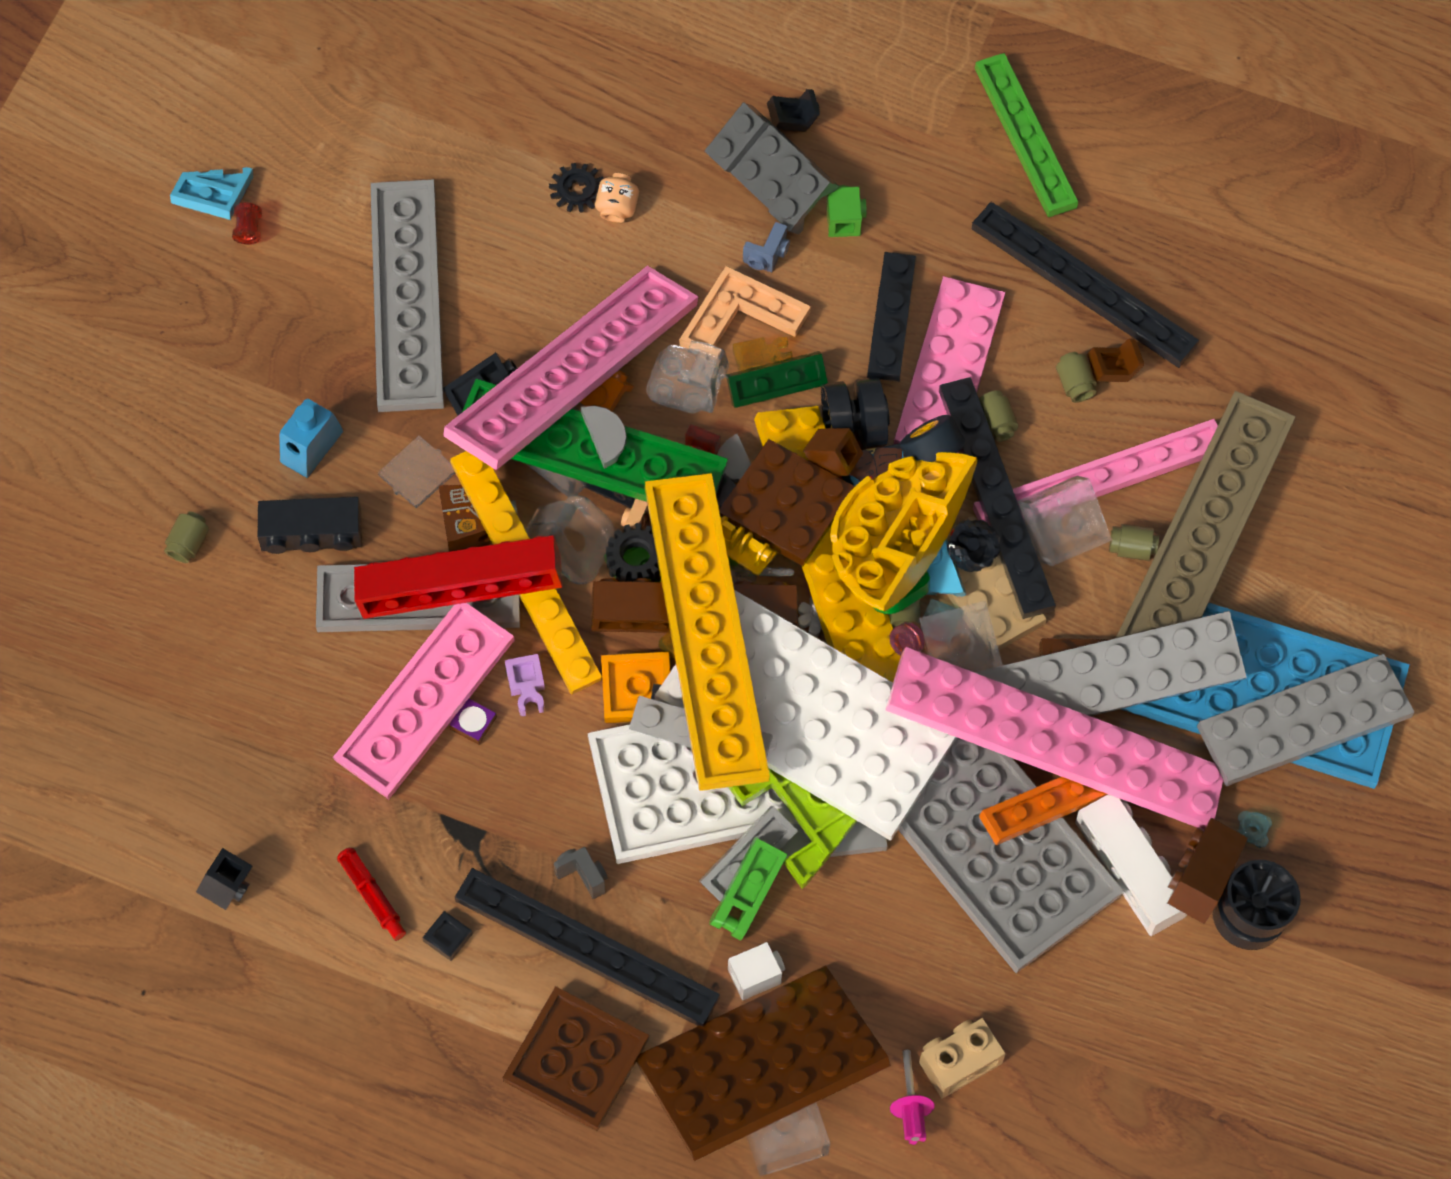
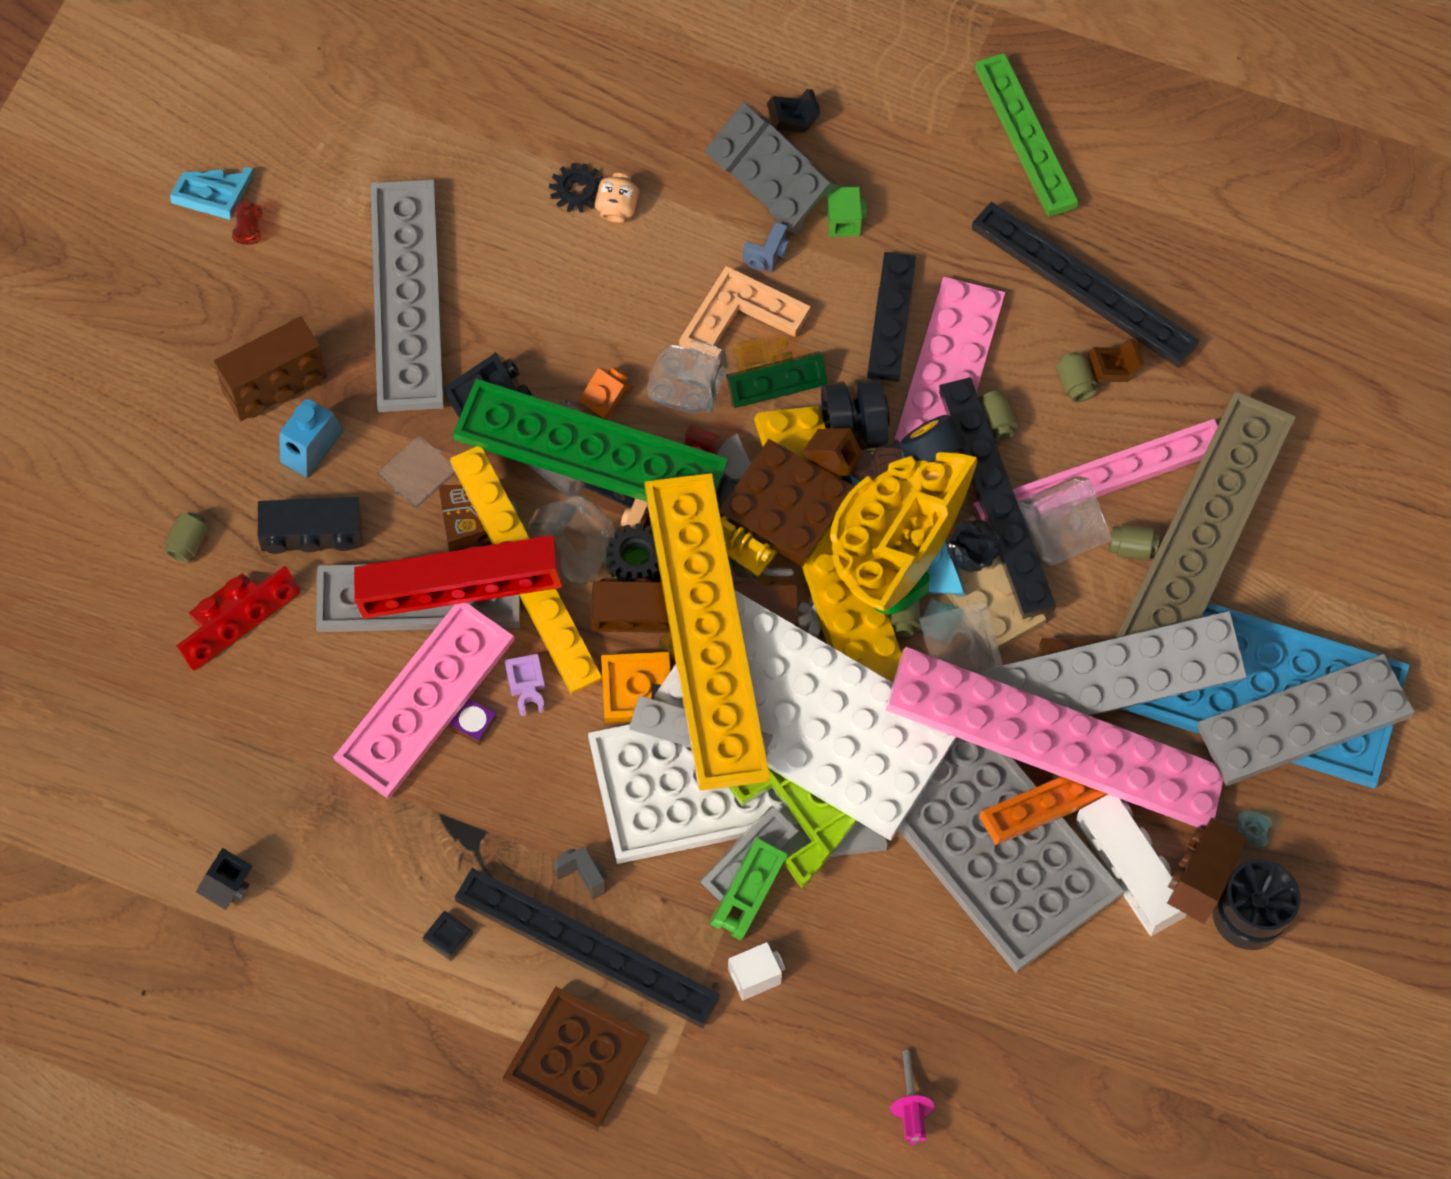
red piece [337,847,406,941] -> none
bright pink plate [444,265,698,470] -> none
light grey tile [581,406,626,469] -> none
reddish brown plate [637,965,891,1161] -> none
clear brick [747,1102,831,1176] -> none
clear pink tile [890,622,925,656] -> none
tan brick [919,1018,1005,1099] -> none
none -> red bracket [176,566,300,671]
none -> reddish brown piece [214,316,327,422]

